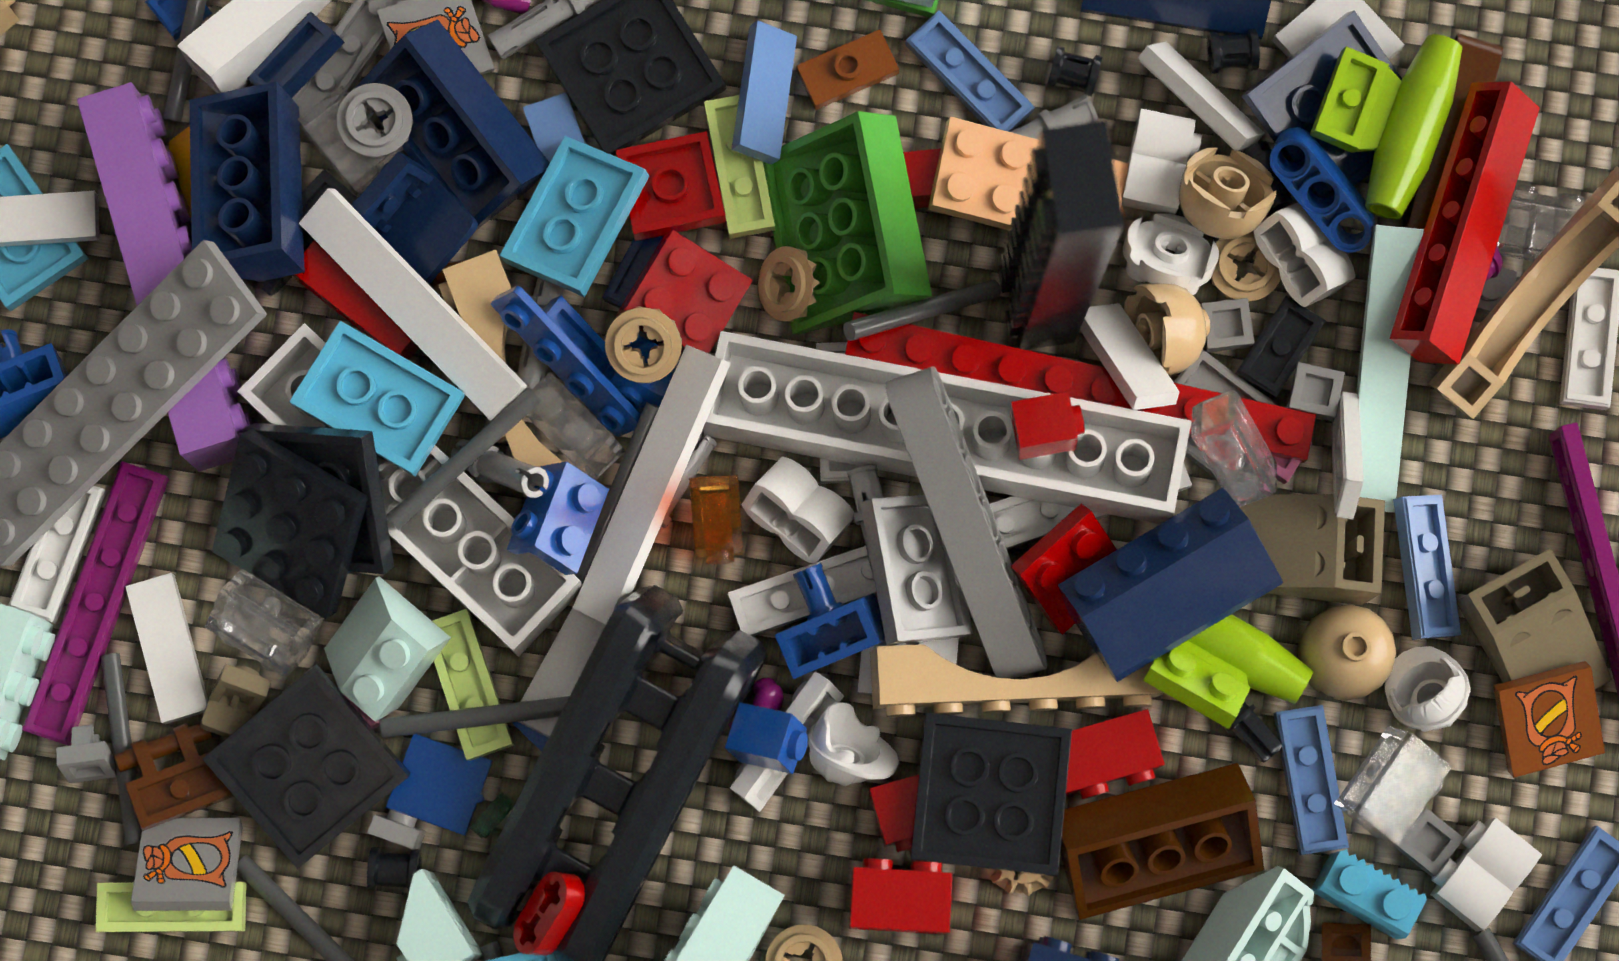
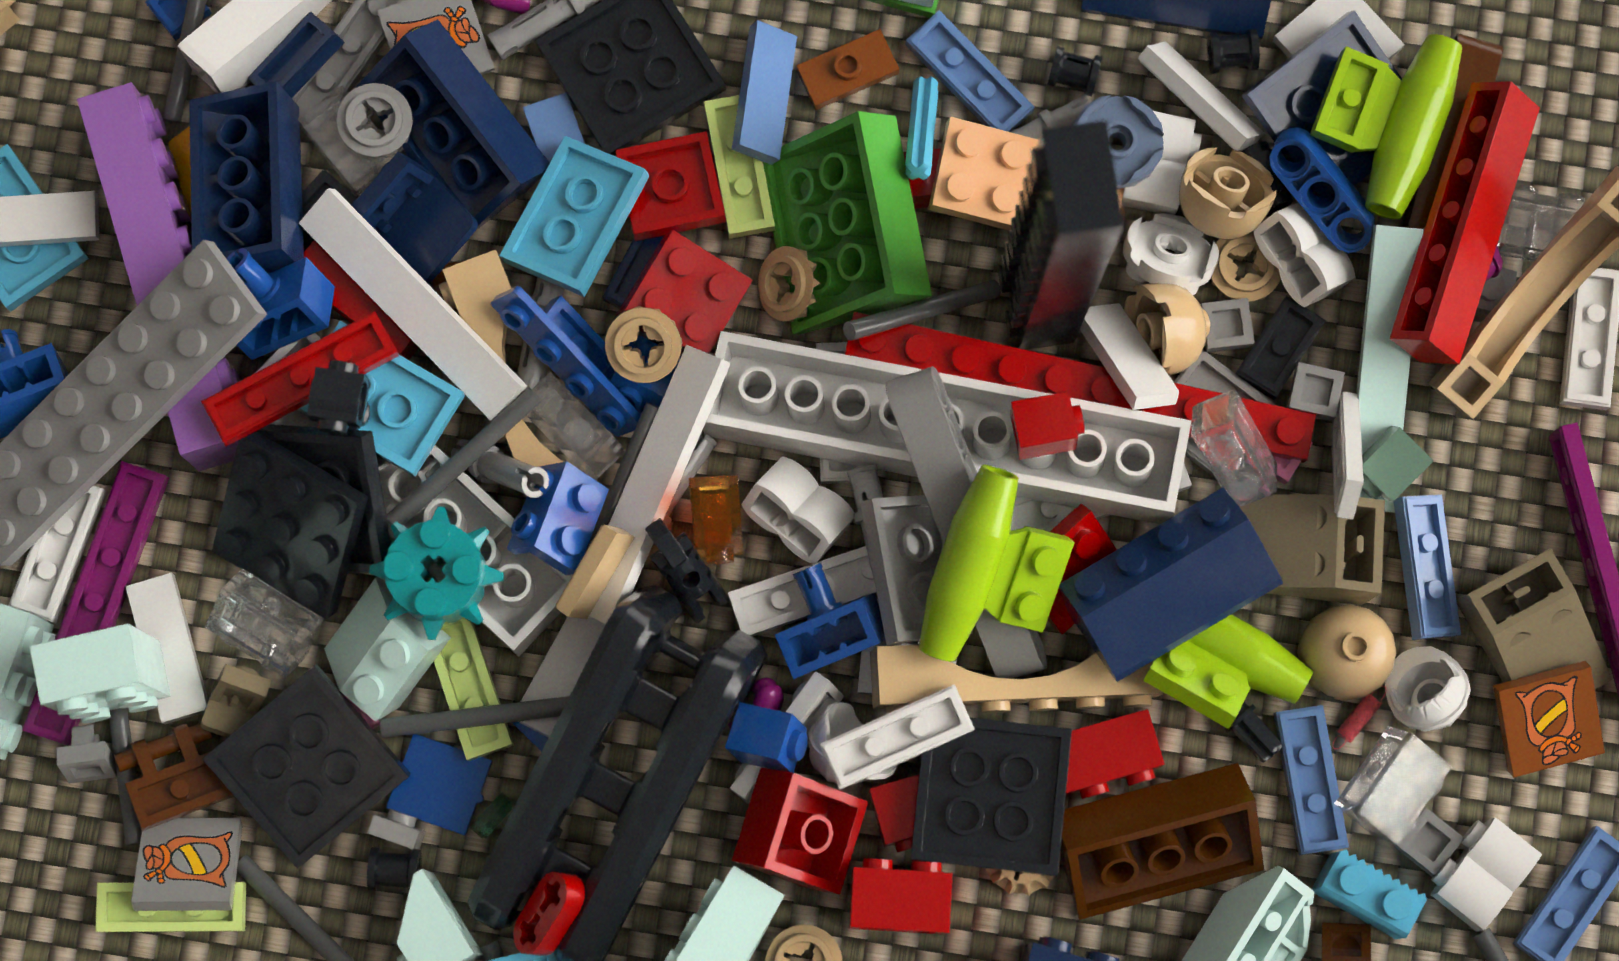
none -> light aqua brick [30,624,171,723]
none -> red tile [201,311,399,447]
none -> blue brick [226,248,335,360]
none -> black connector [307,360,370,435]
none -> teal brick [369,506,504,640]
none -> tan tile [555,524,635,619]
none -> black hinge [645,518,730,624]
none -> red brick [731,767,868,895]
none -> white tile [820,684,975,790]
none -> medium azure axle [905,76,938,180]
none -> lime plate [919,465,1075,662]
none -> sand blue plate [1073,95,1164,189]
none -> coral piece [1332,686,1387,749]
none -> sand green brick [1362,426,1434,502]

